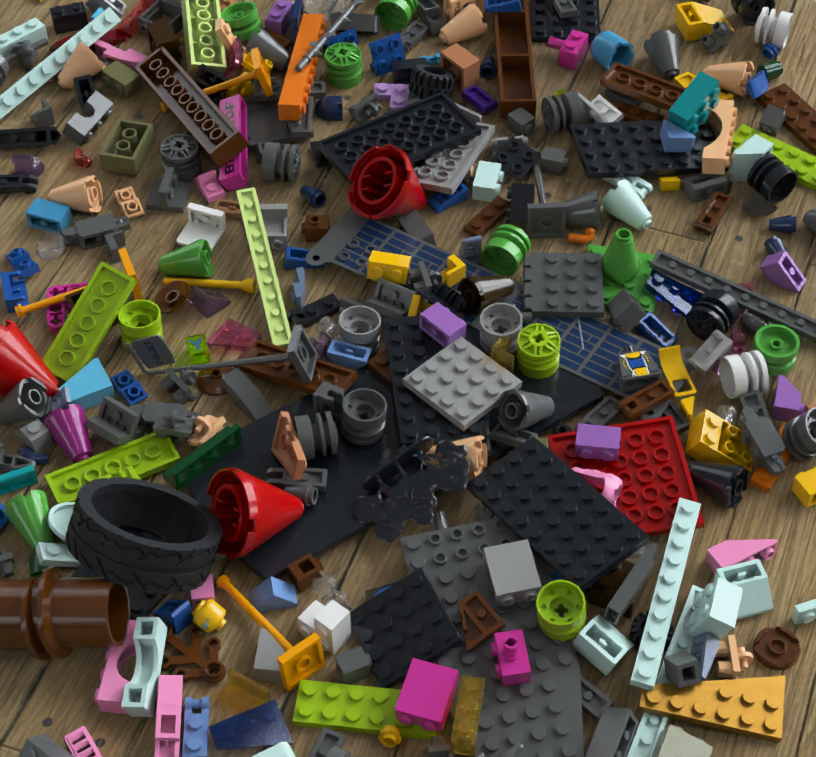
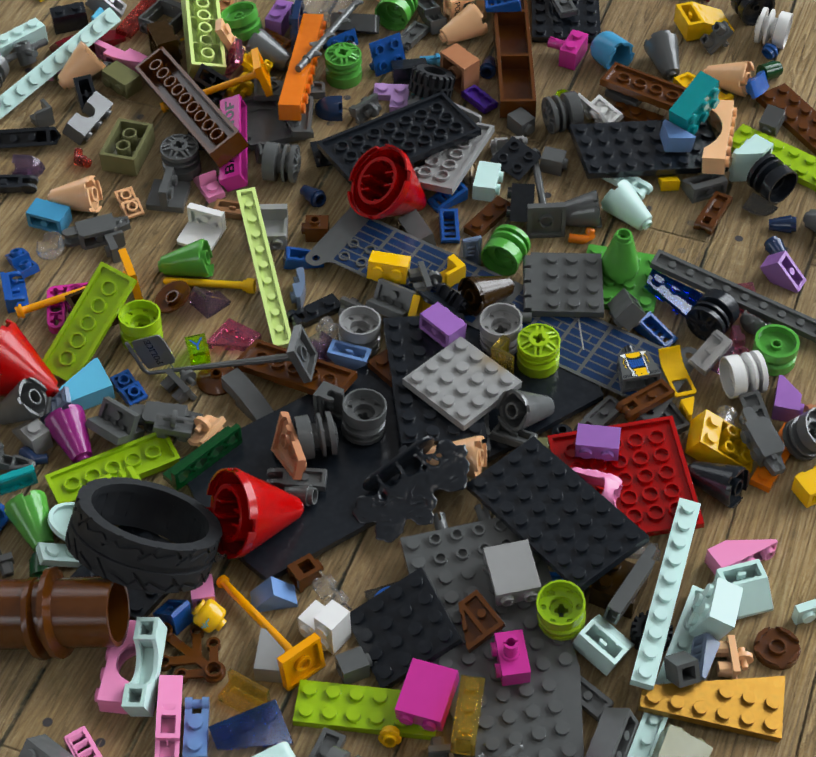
none -> blue slope [438,208,460,243]

